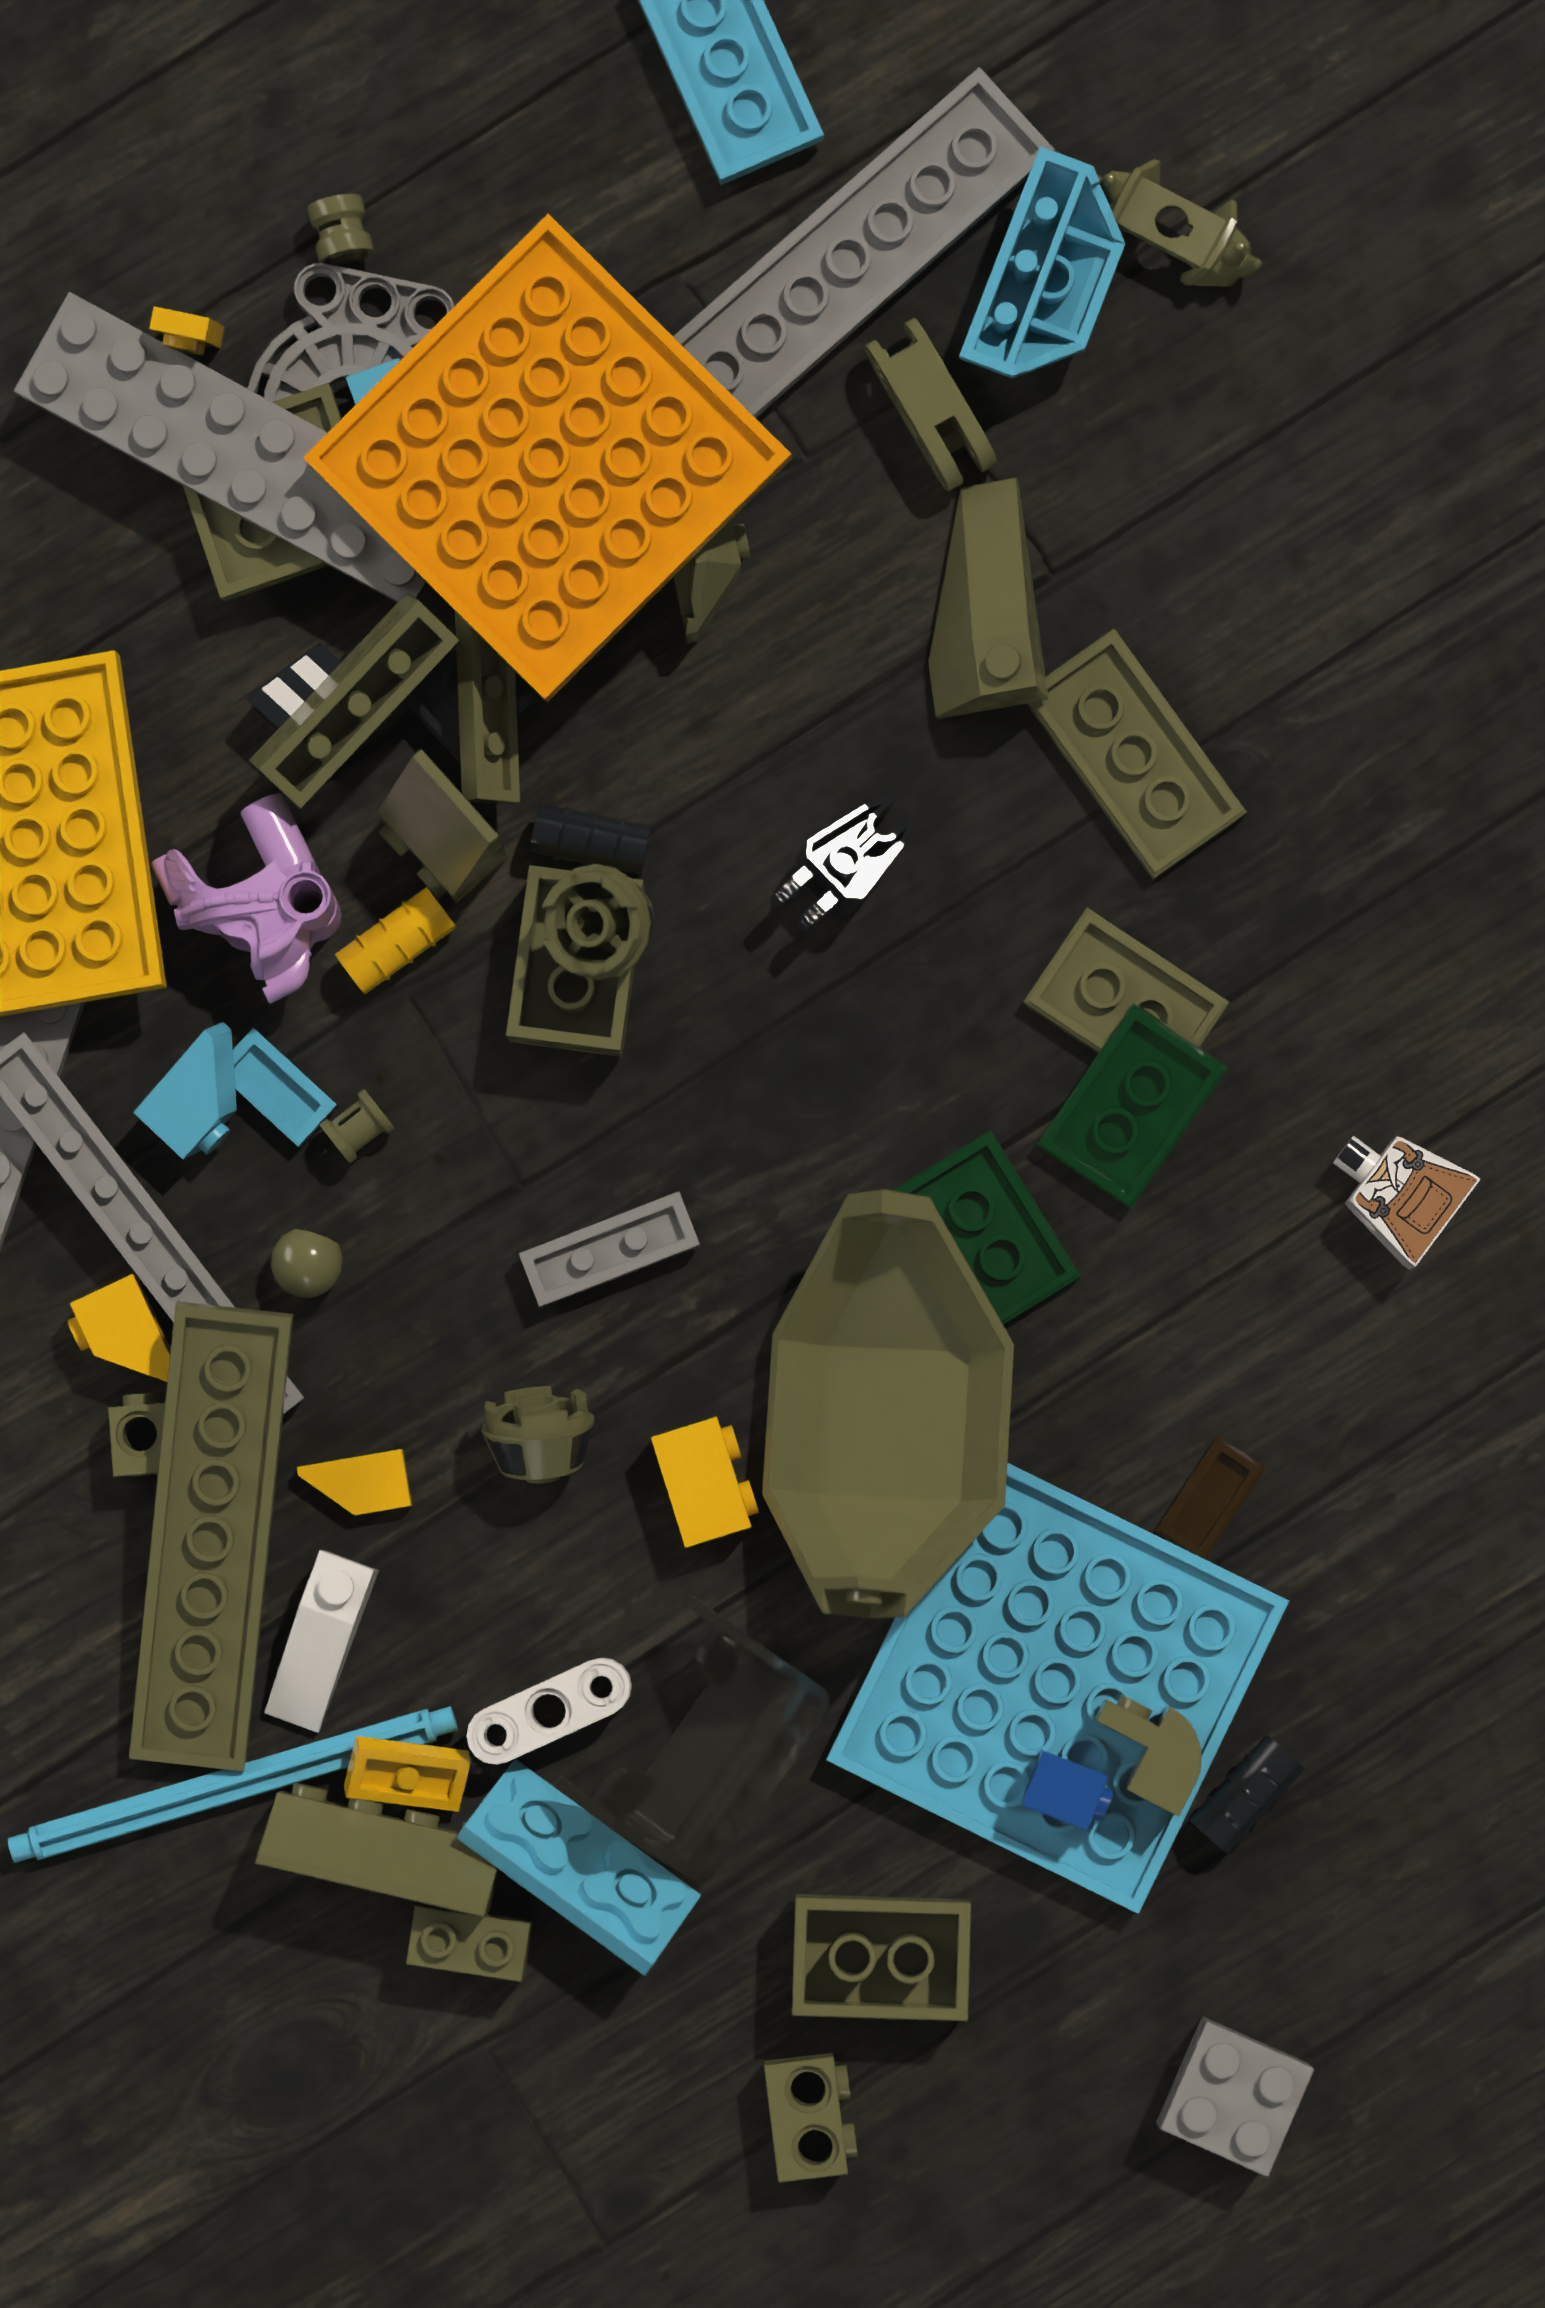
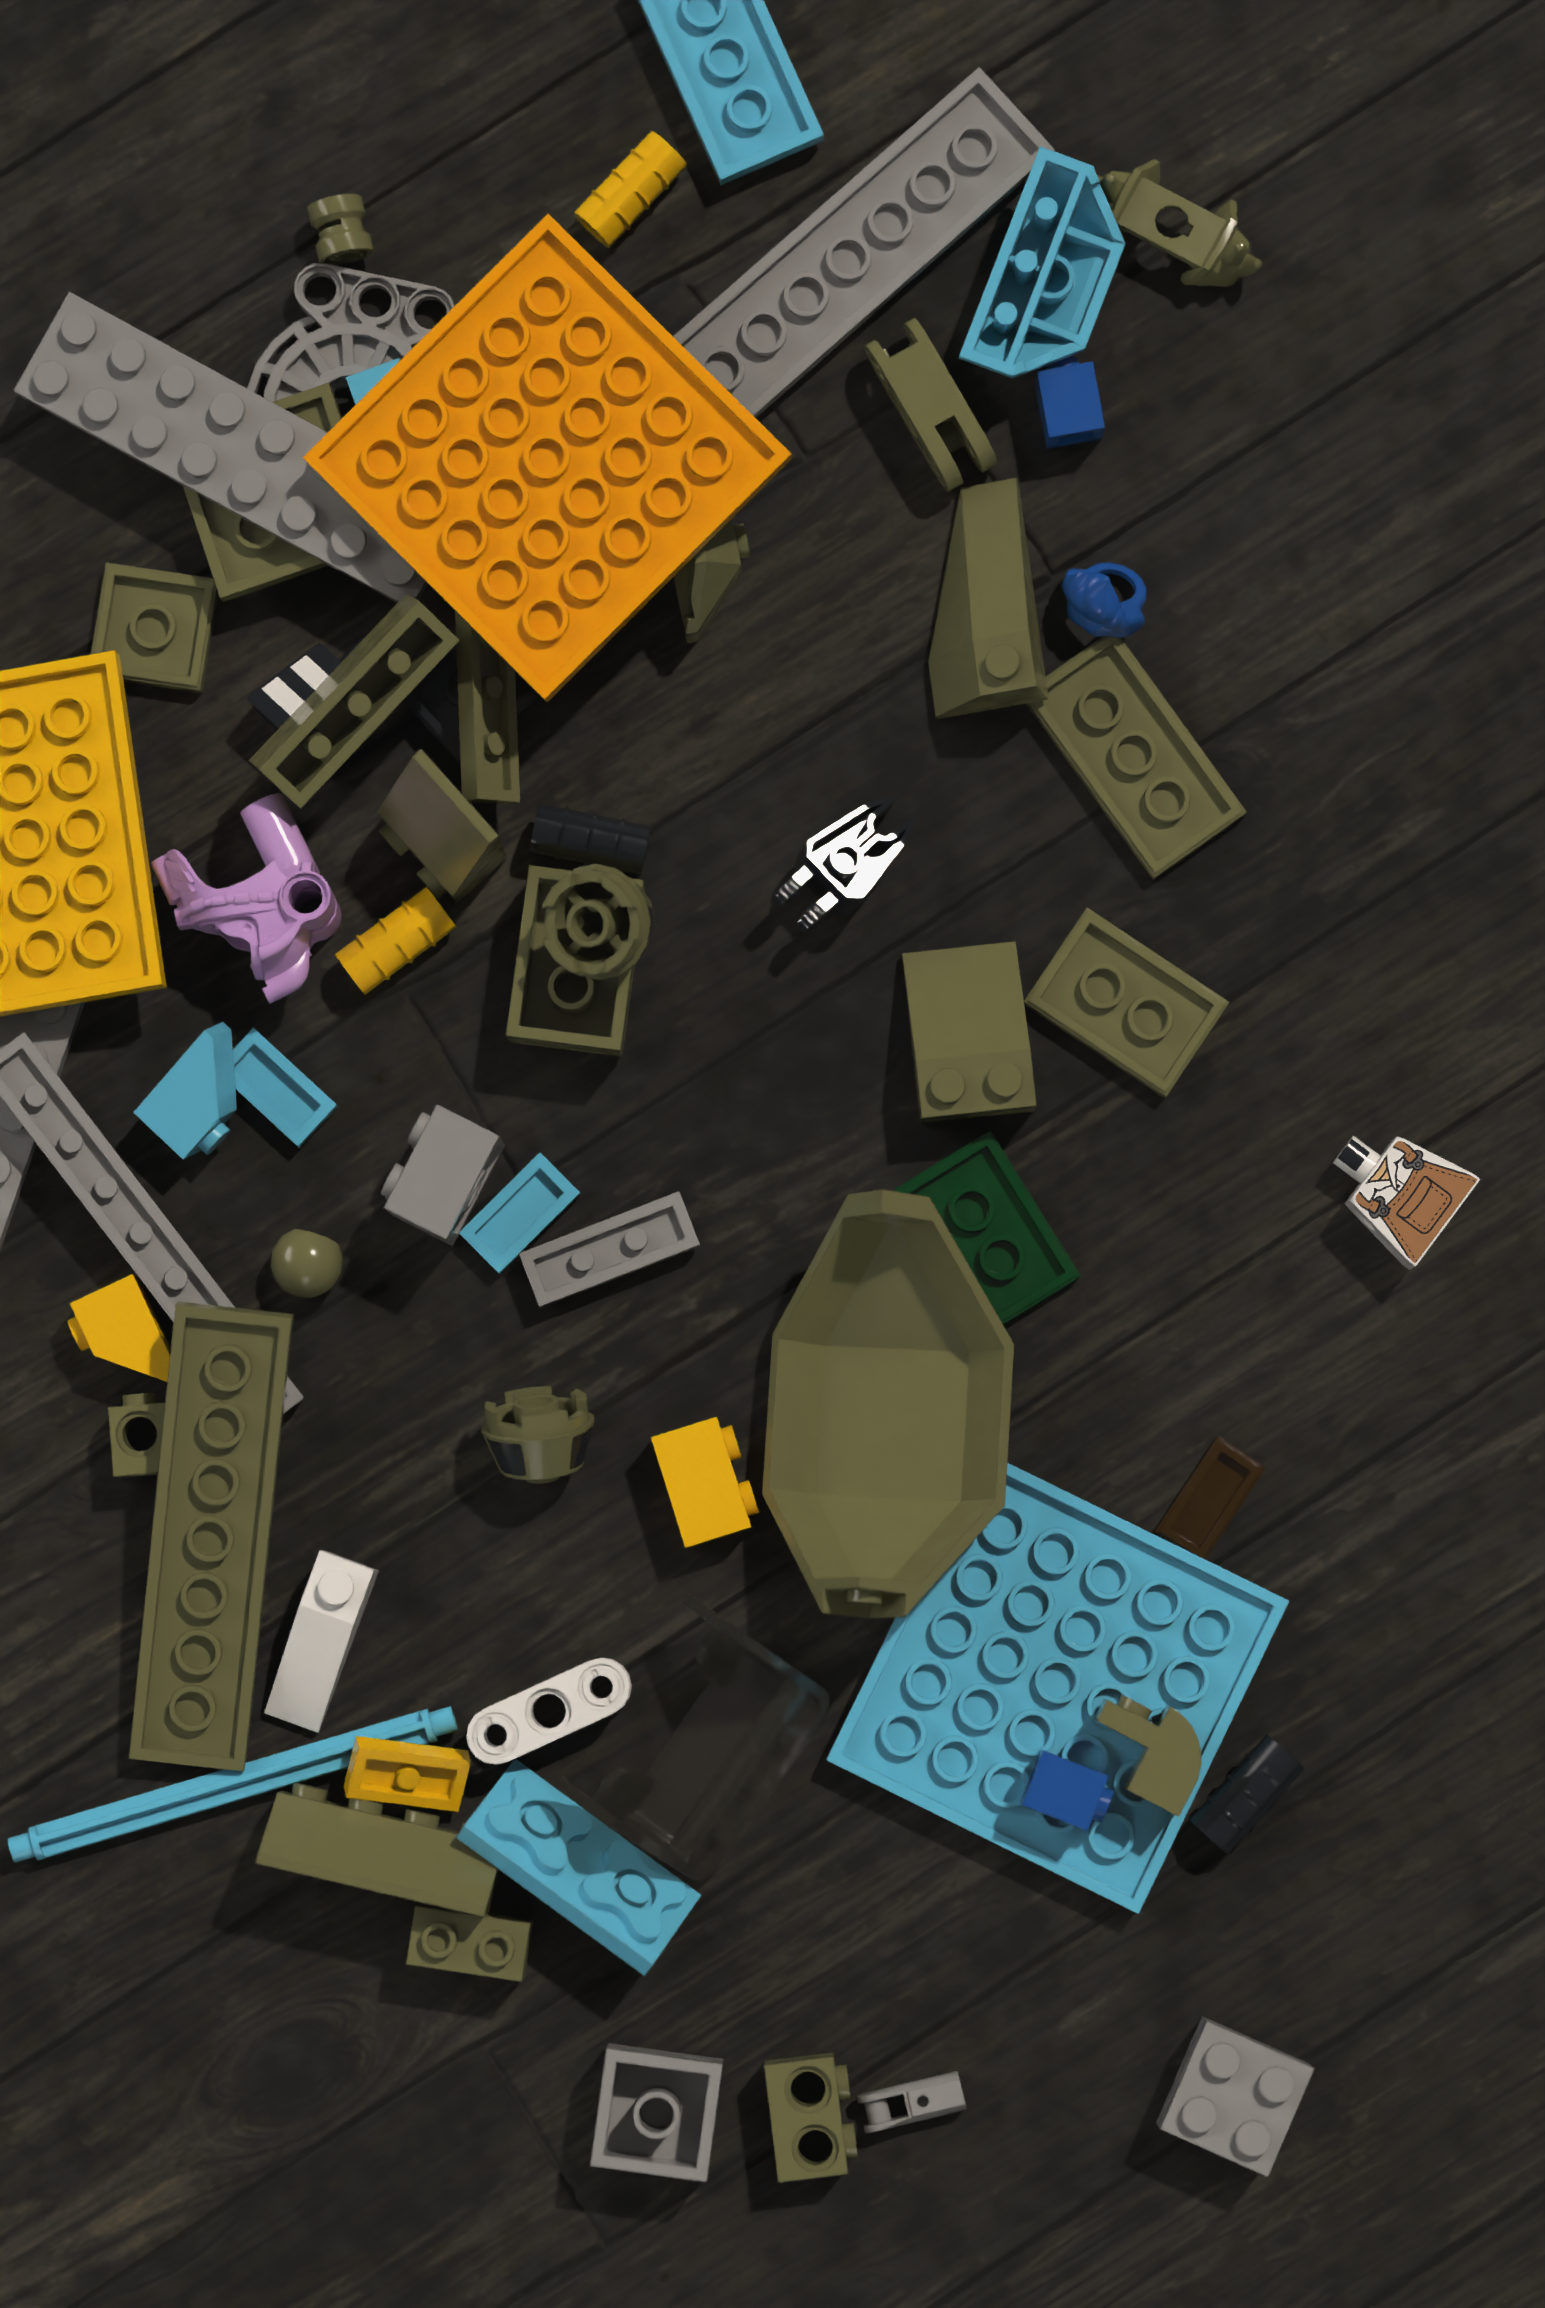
yellow plate [149,306,225,356] -> none
yellow tile [297,1449,412,1516] -> none
olive bush [320,1089,395,1163] -> none
olive brick [792,1894,971,2021] -> none
dark green tile [1036,1002,1229,1210] -> none
none -> olive tile [91,563,218,693]
none -> light grey brick [381,1105,505,1246]
none -> medium azure tile [459,1153,581,1274]
none -> yellow axle [574,131,687,248]
none -> light grey brick [590,2043,723,2182]
none -> light grey bar [856,2071,967,2133]
none -> olive slope [902,941,1037,1124]
none -> blue brick [1035,357,1105,449]
none -> blue piece [1061,562,1147,638]

